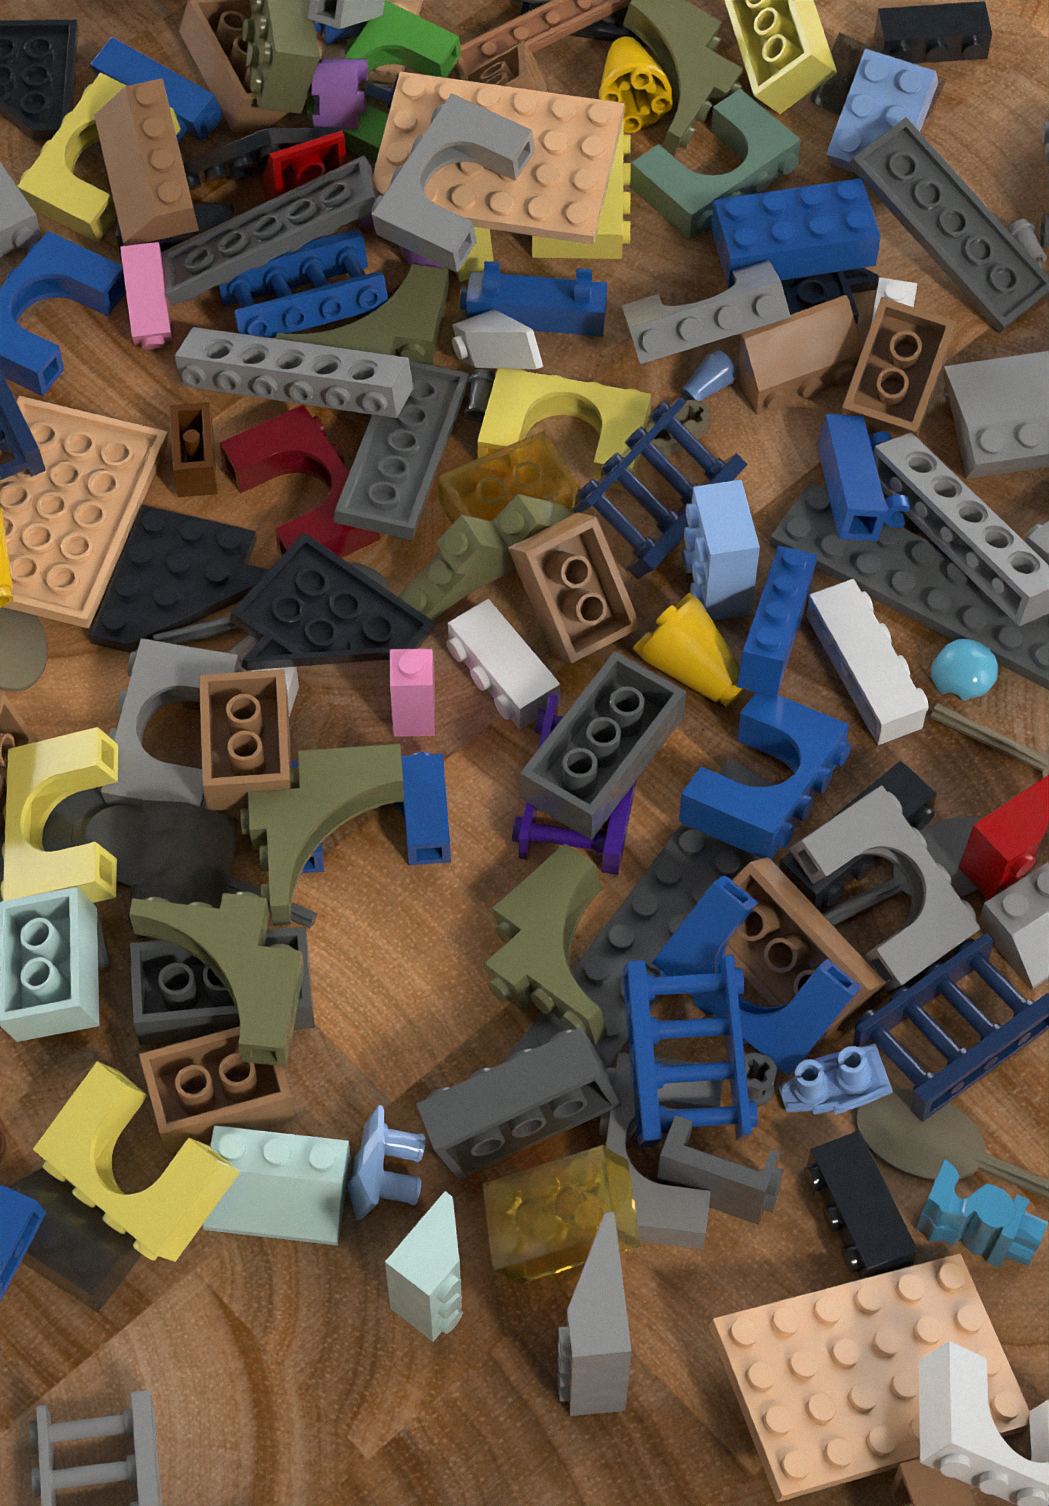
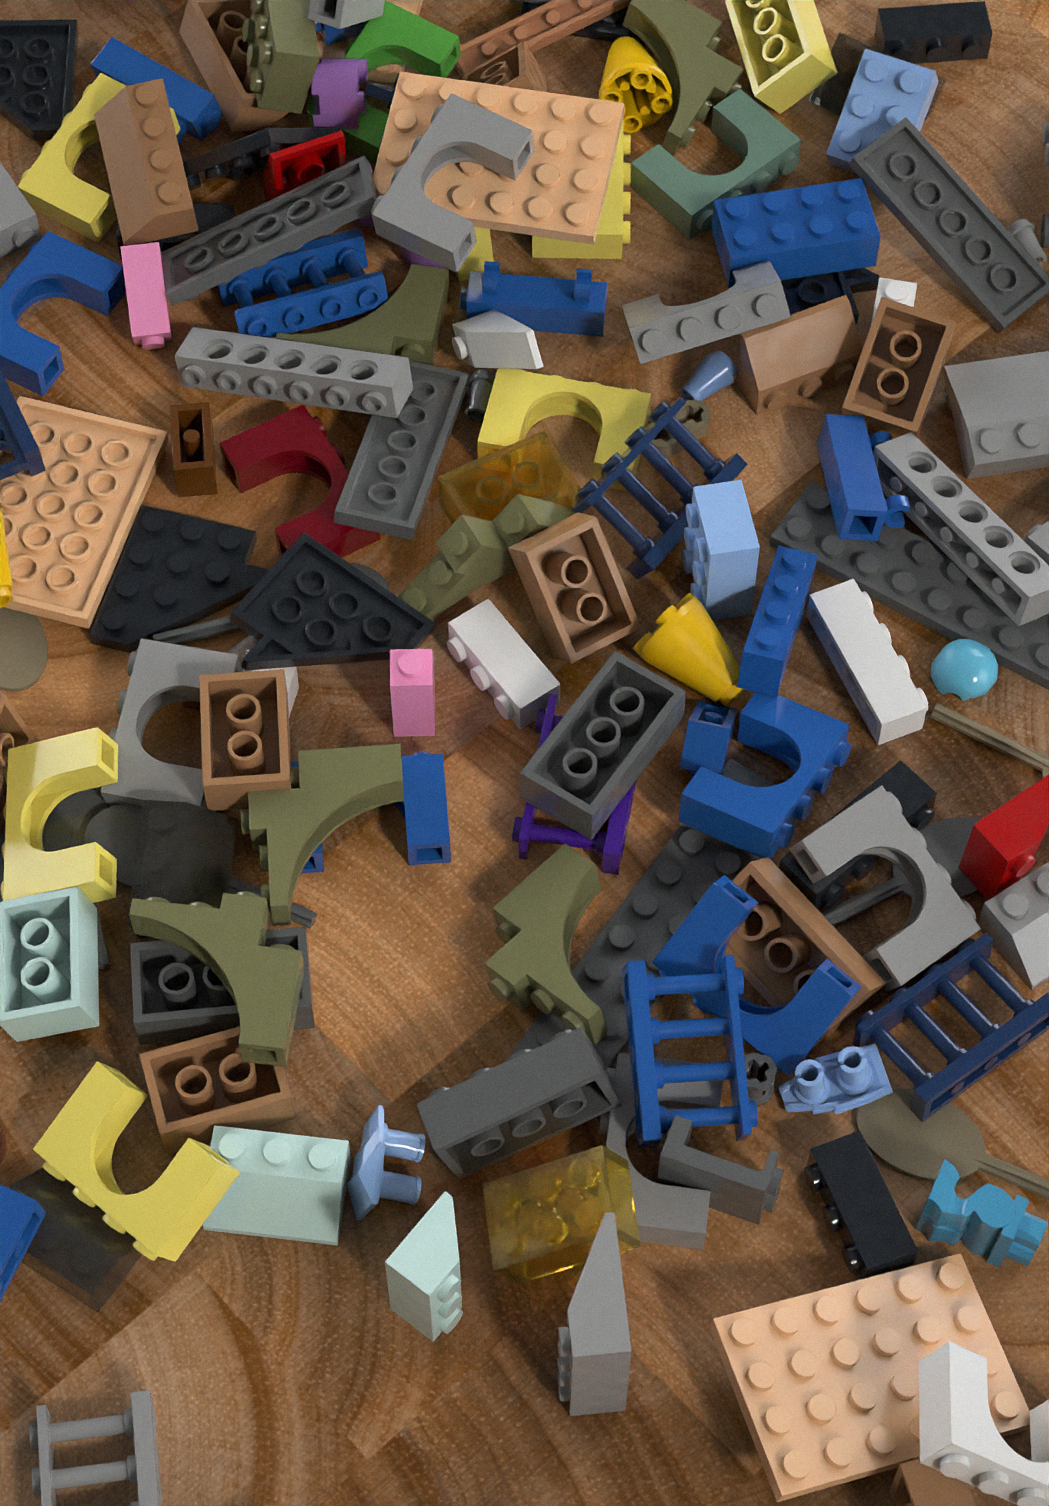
none -> blue slope [679,701,739,776]

